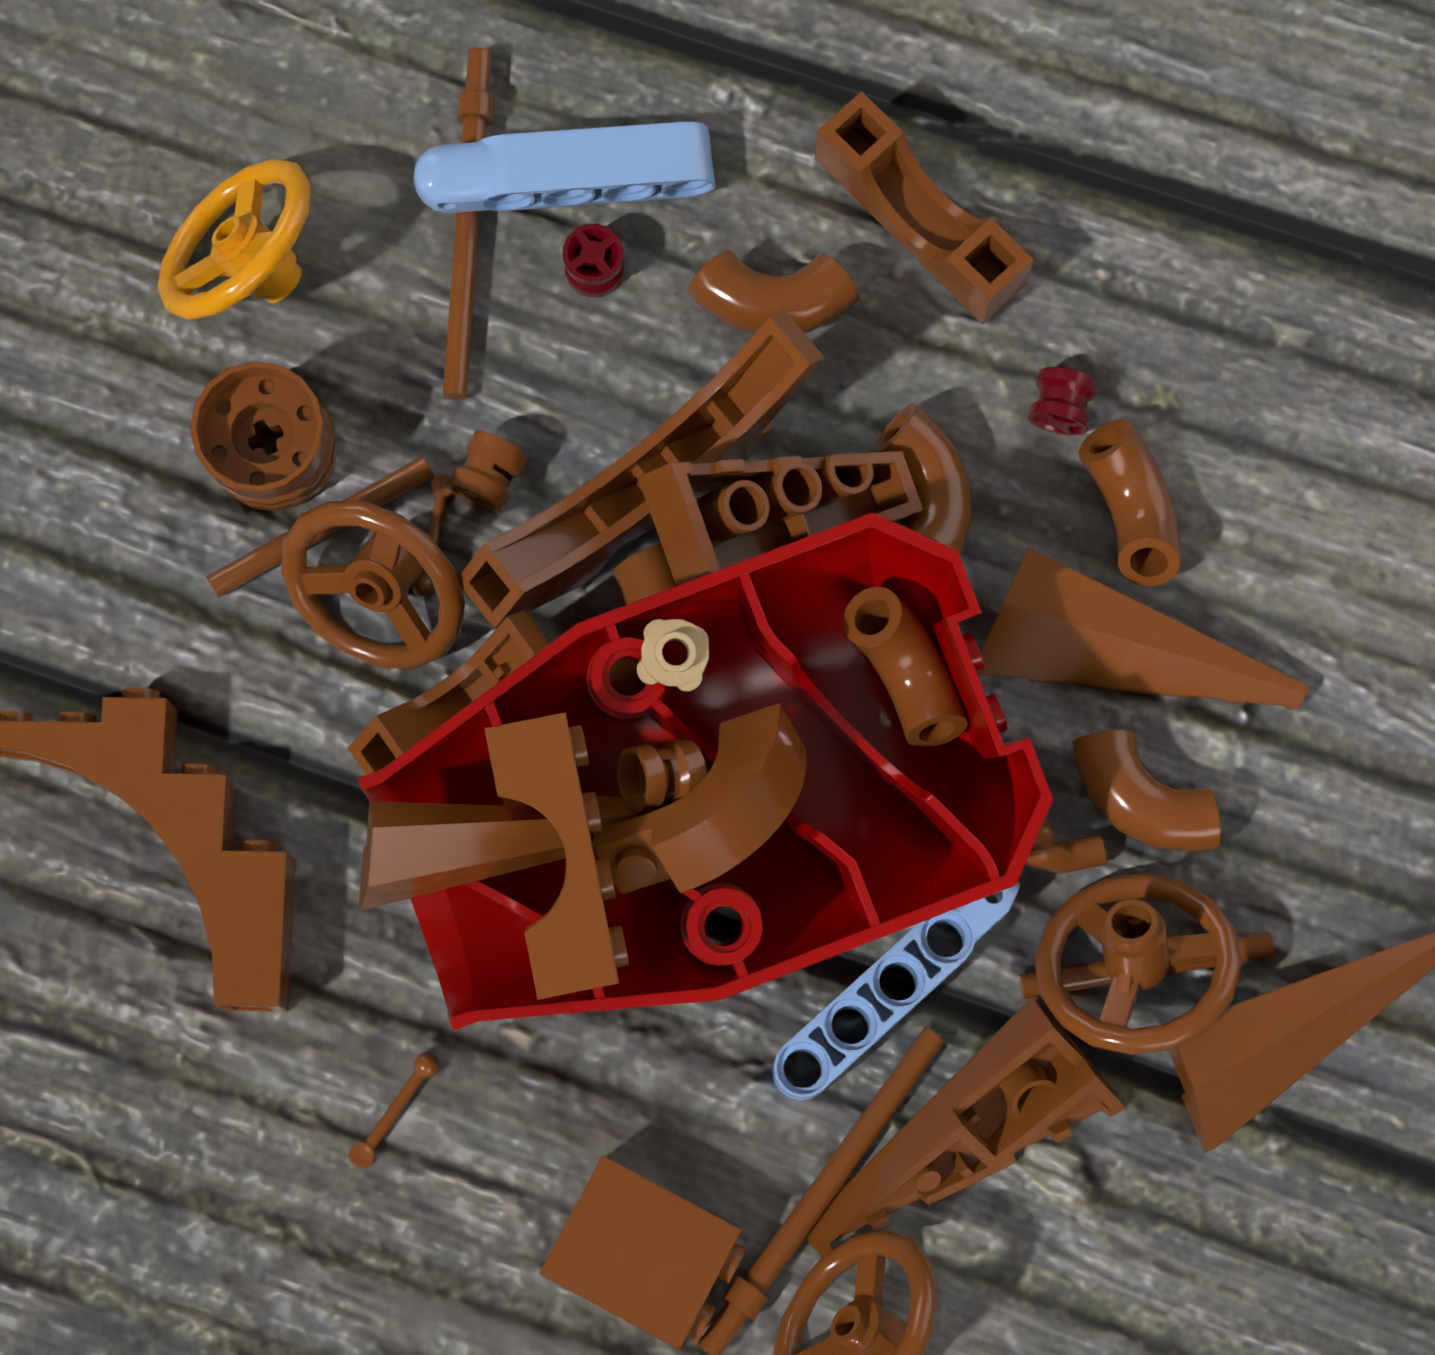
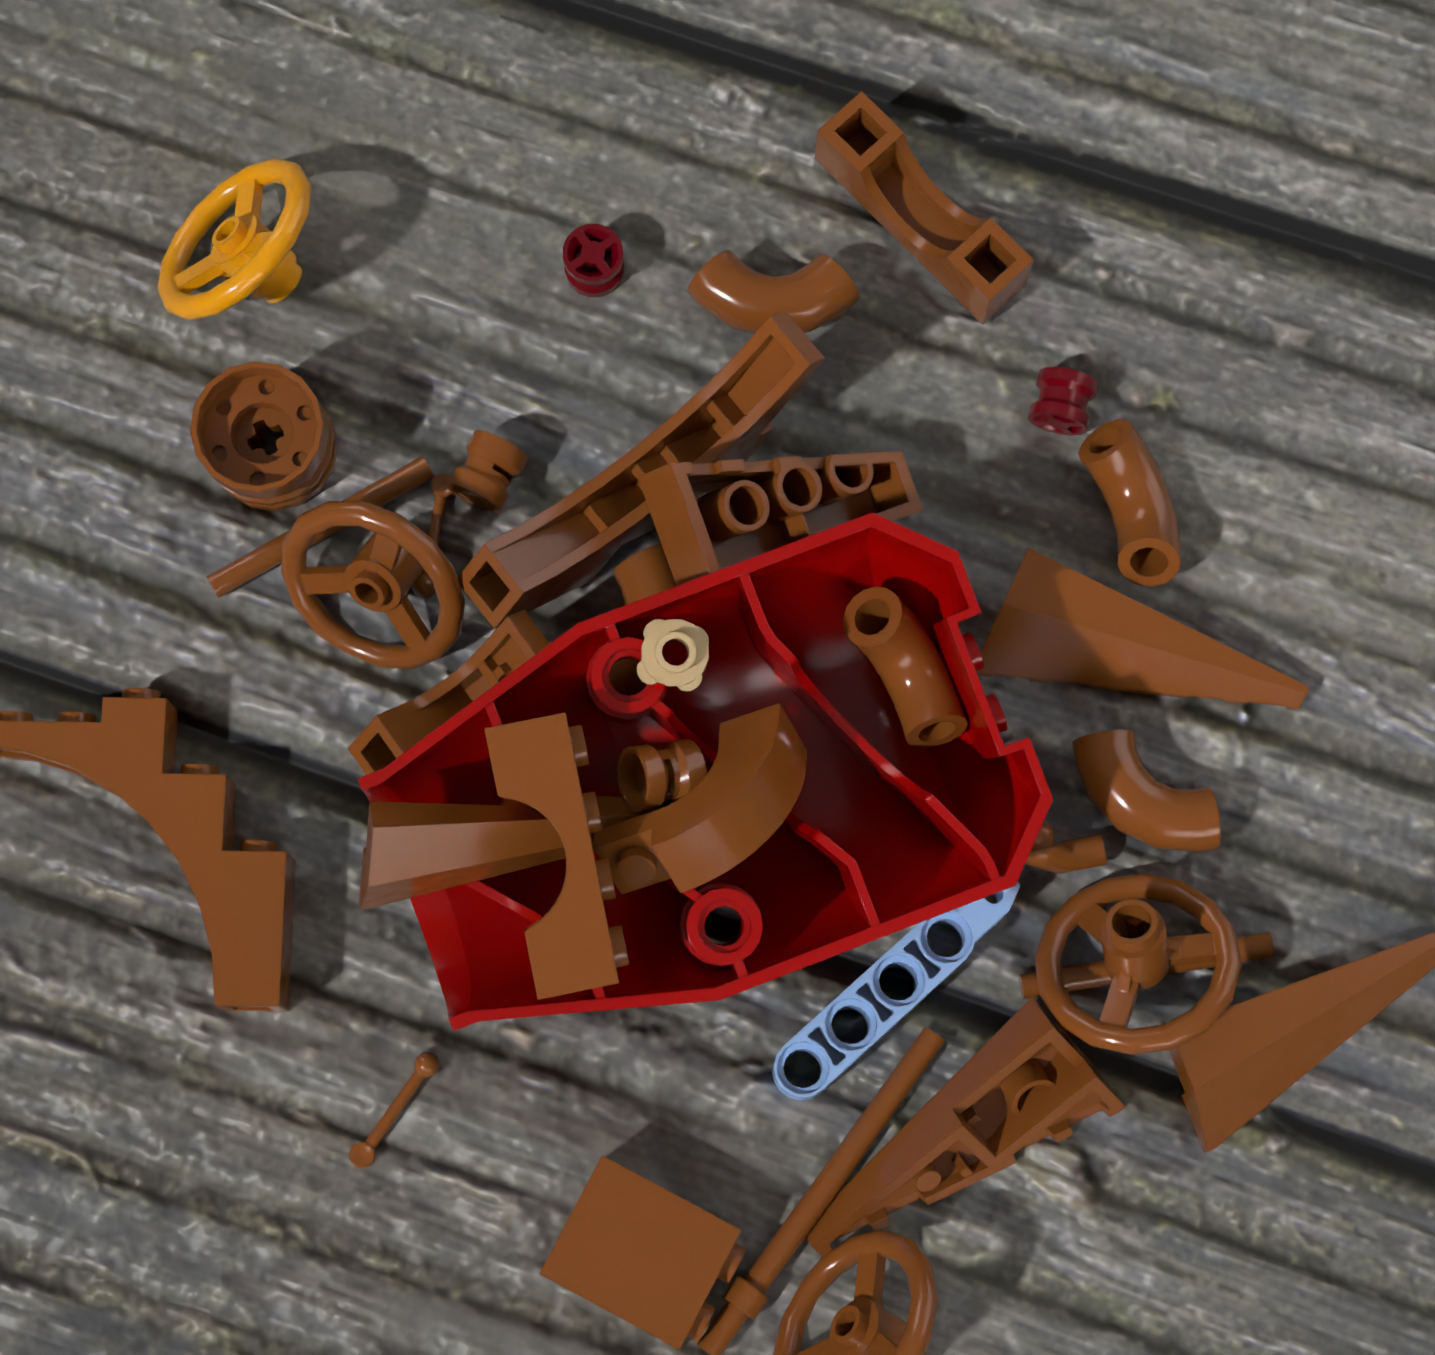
light blue piece [414,122,716,213] -> none
dark orange bar [443,48,495,401] -> none
dark orange cylinder [875,403,972,556] -> none

